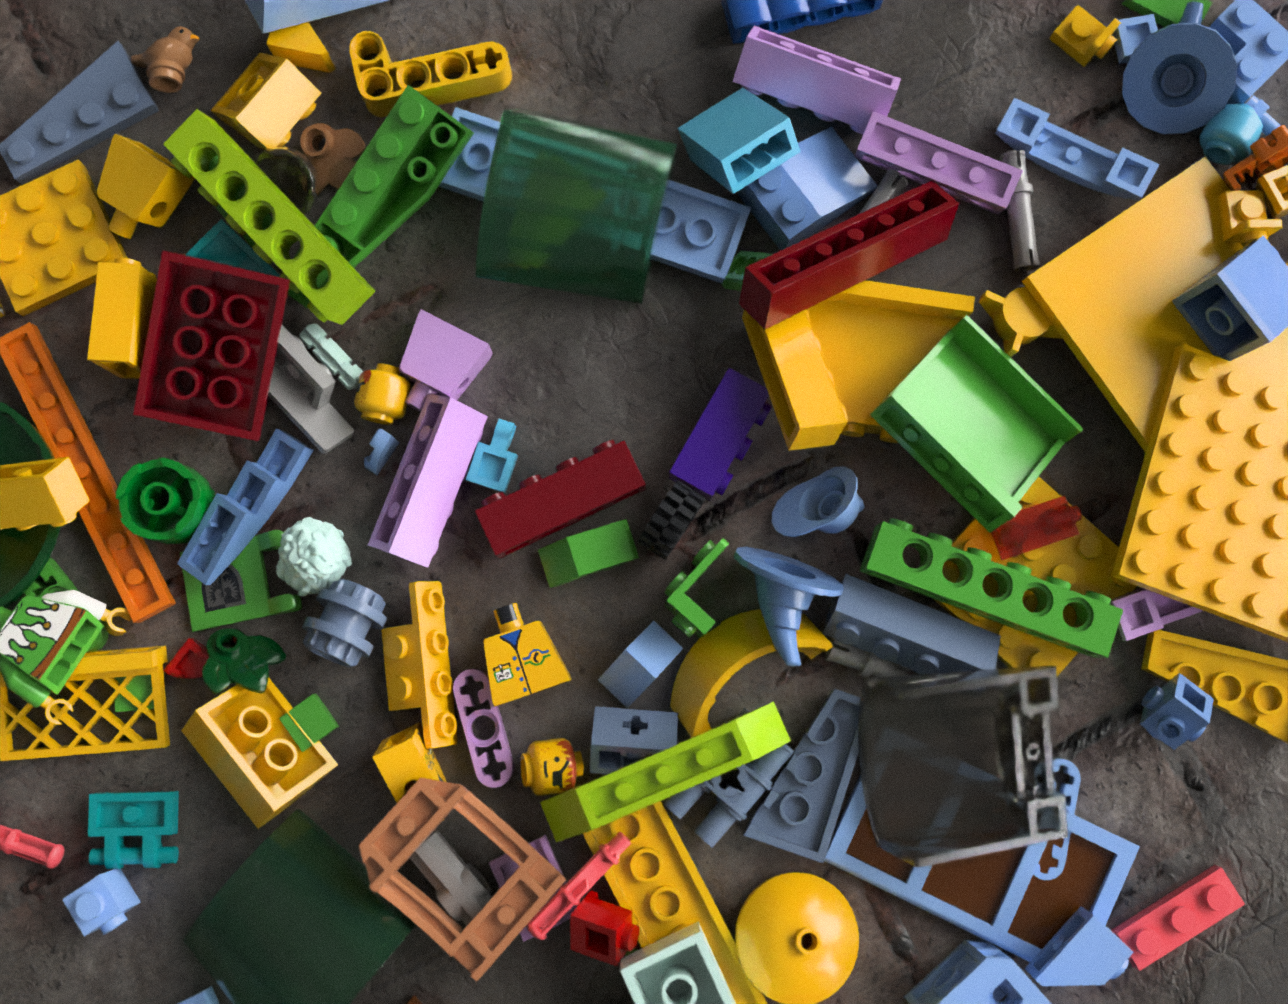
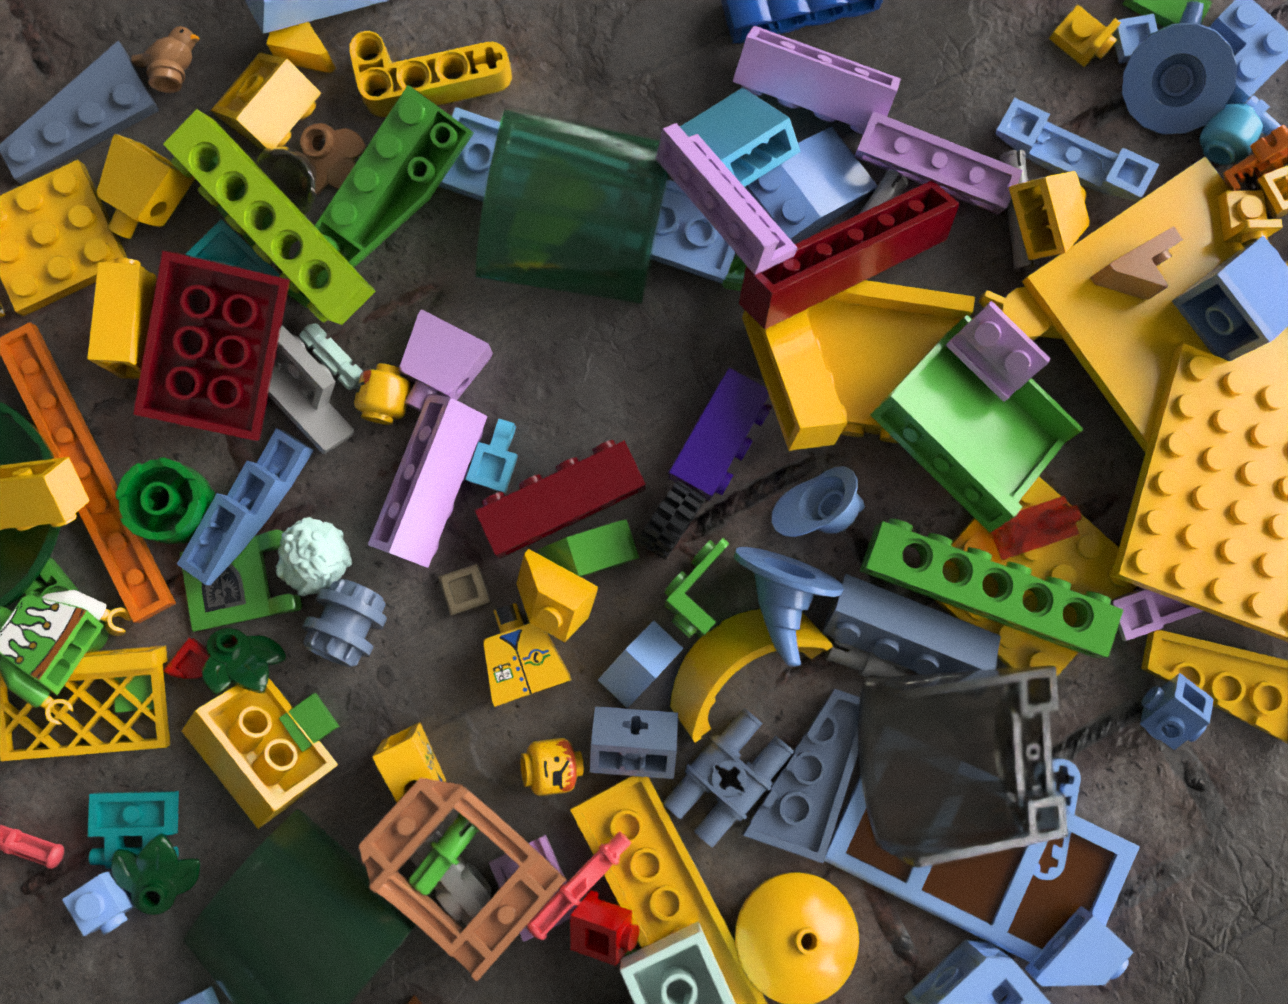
light blue tile [364,428,399,475] -> none
yellow bracket [381,581,457,749] -> none
lavender beam [453,669,515,788] -> none
lime slope [540,702,791,842] -> none
coral plate [1111,865,1245,971] -> none
none -> dark green plate [111,833,200,915]
none -> bright green axle [408,813,480,895]
none -> dark tan tile [438,564,491,616]
none -> yellow slope [516,549,598,642]
none -> lavender fence [656,123,797,275]
none -> lavender plate [946,301,1050,402]
none -> yellow torso [1009,171,1089,260]
none -> medium nougat slope [1090,226,1183,300]

